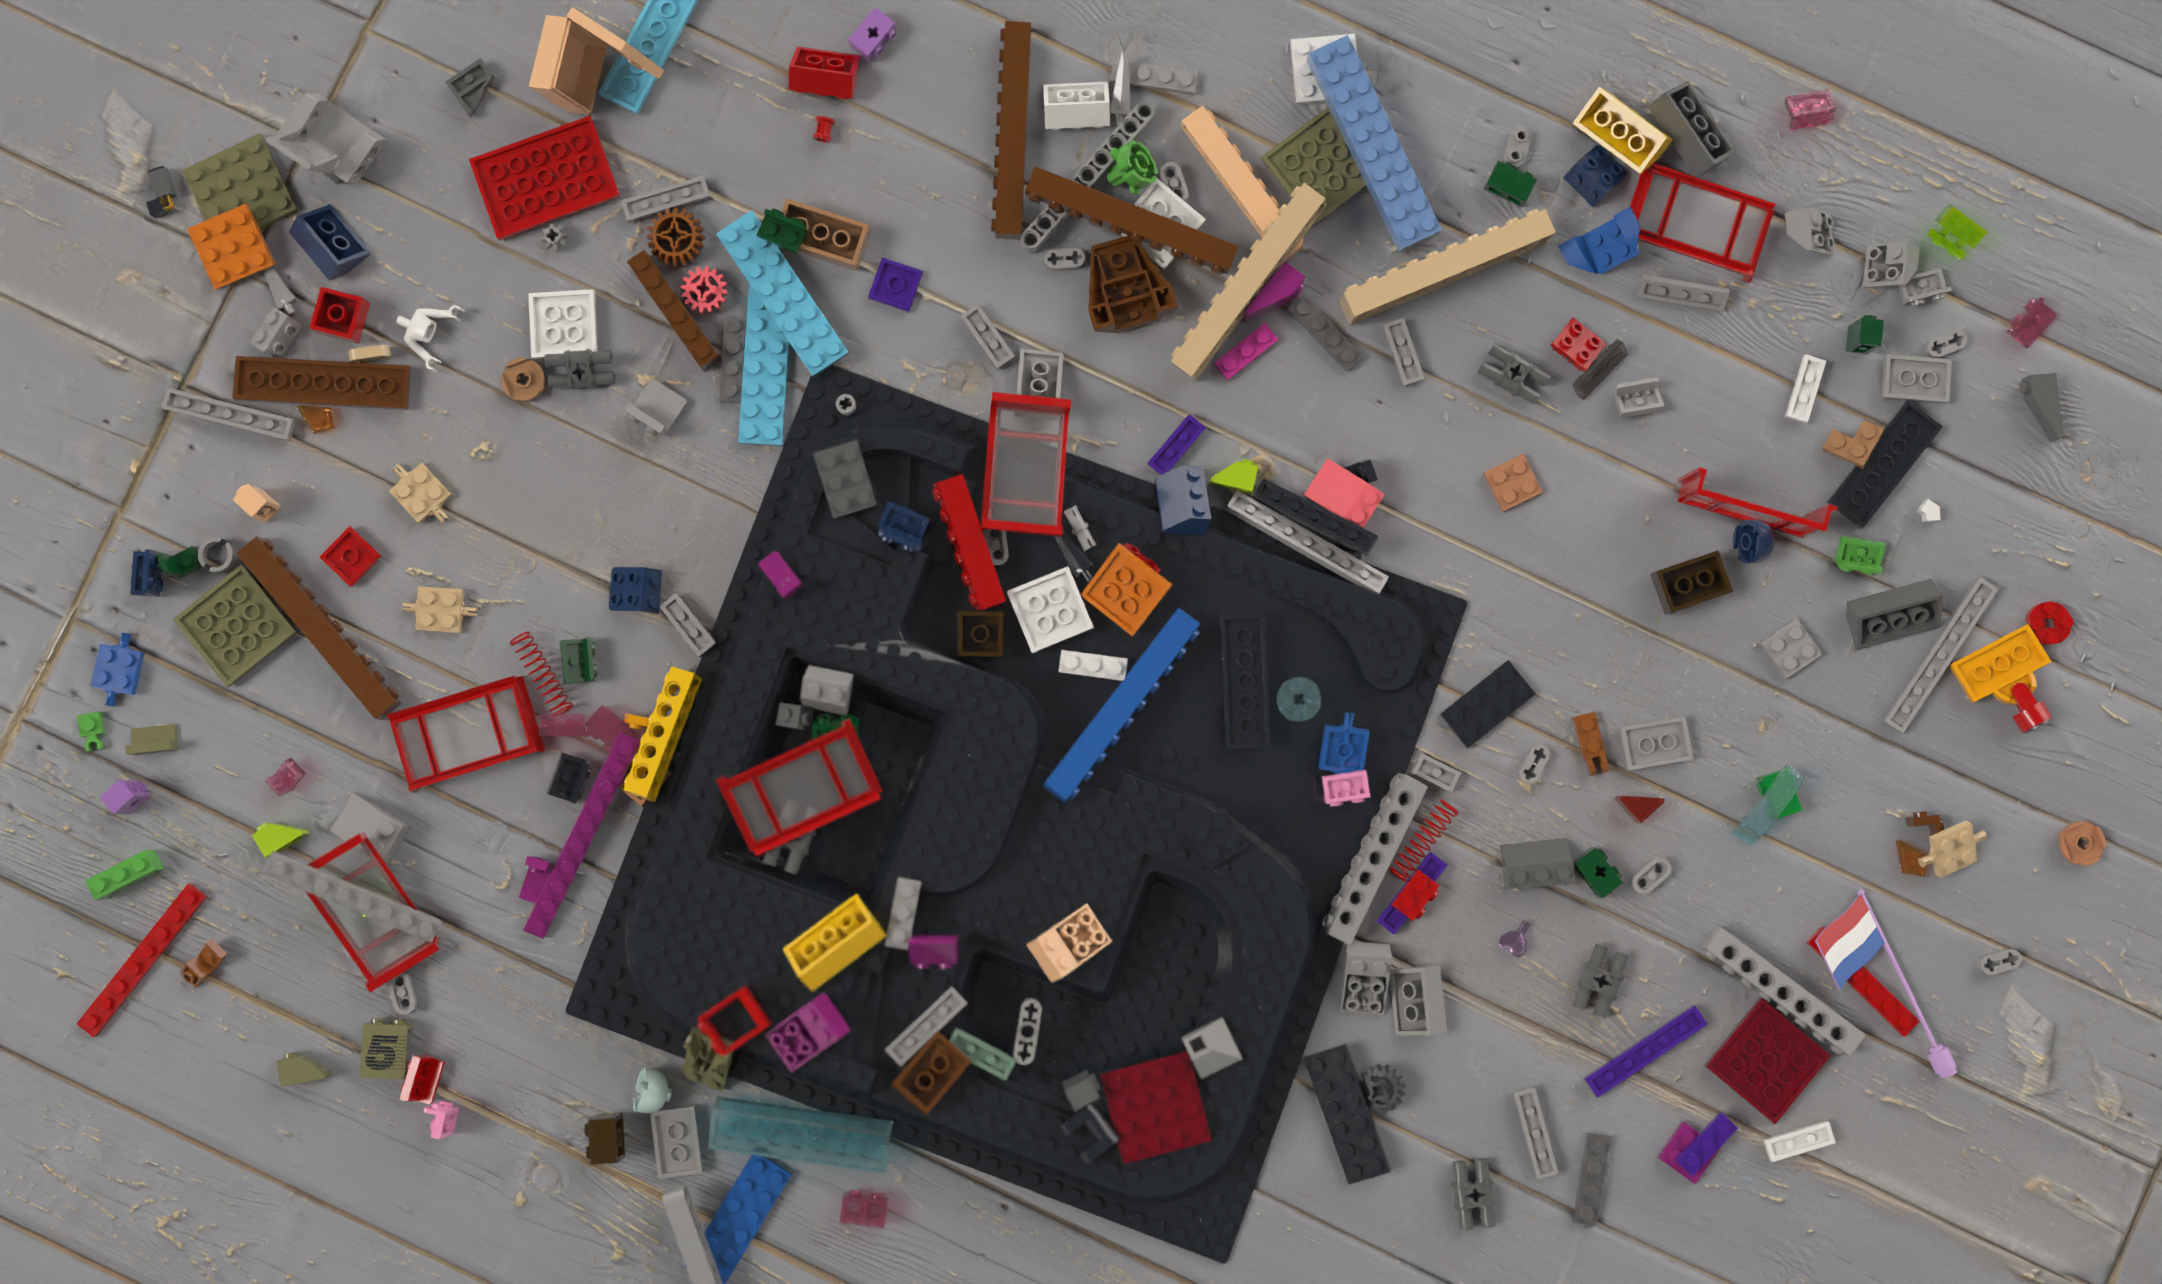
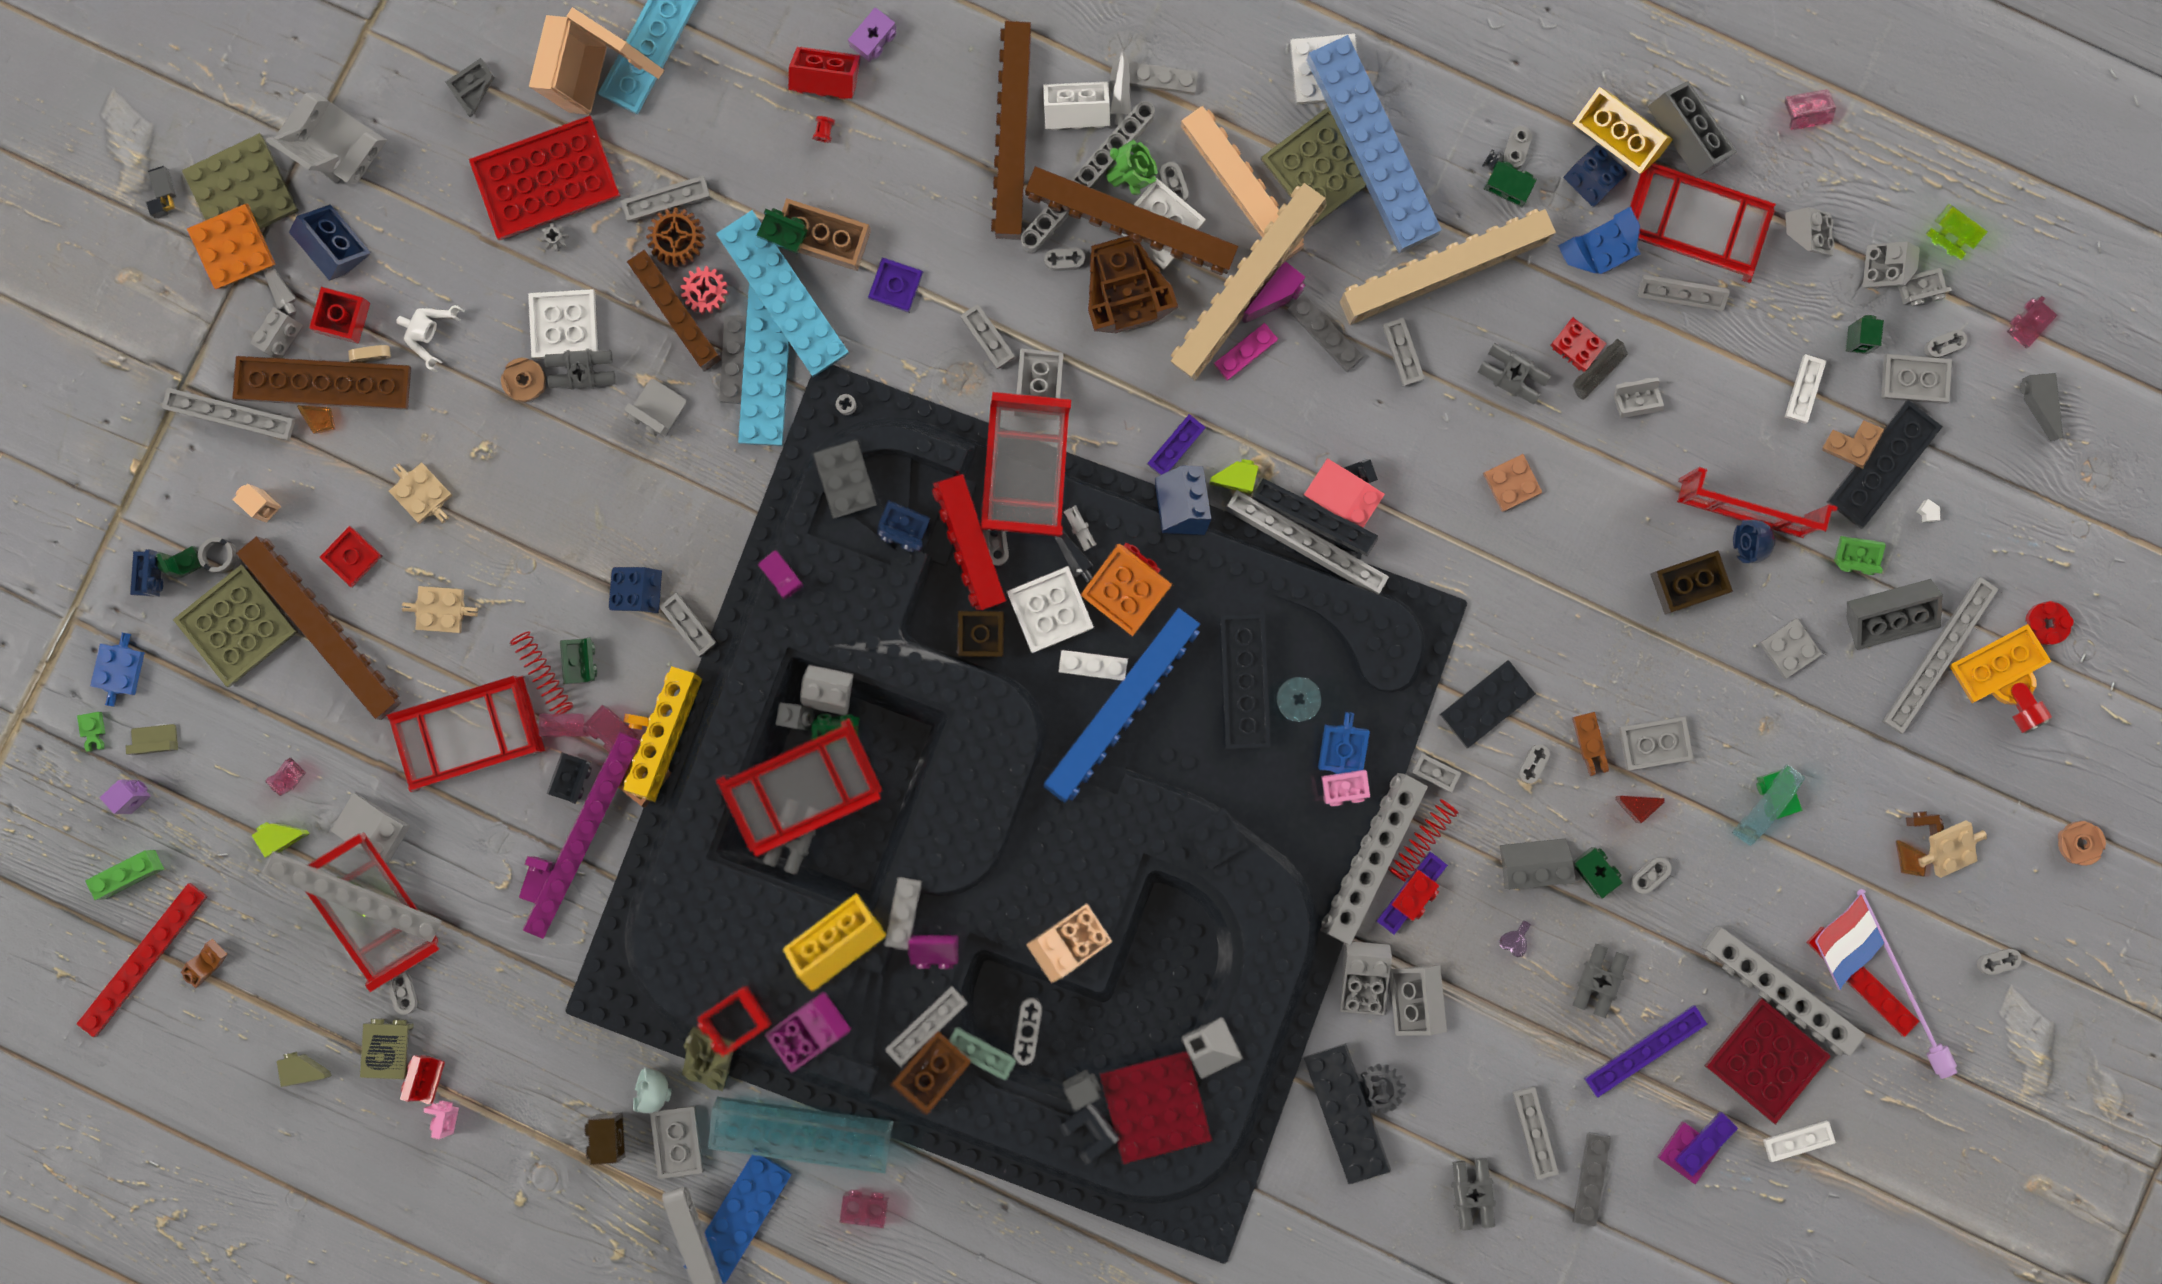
none -> black bush [1482,149,1501,171]

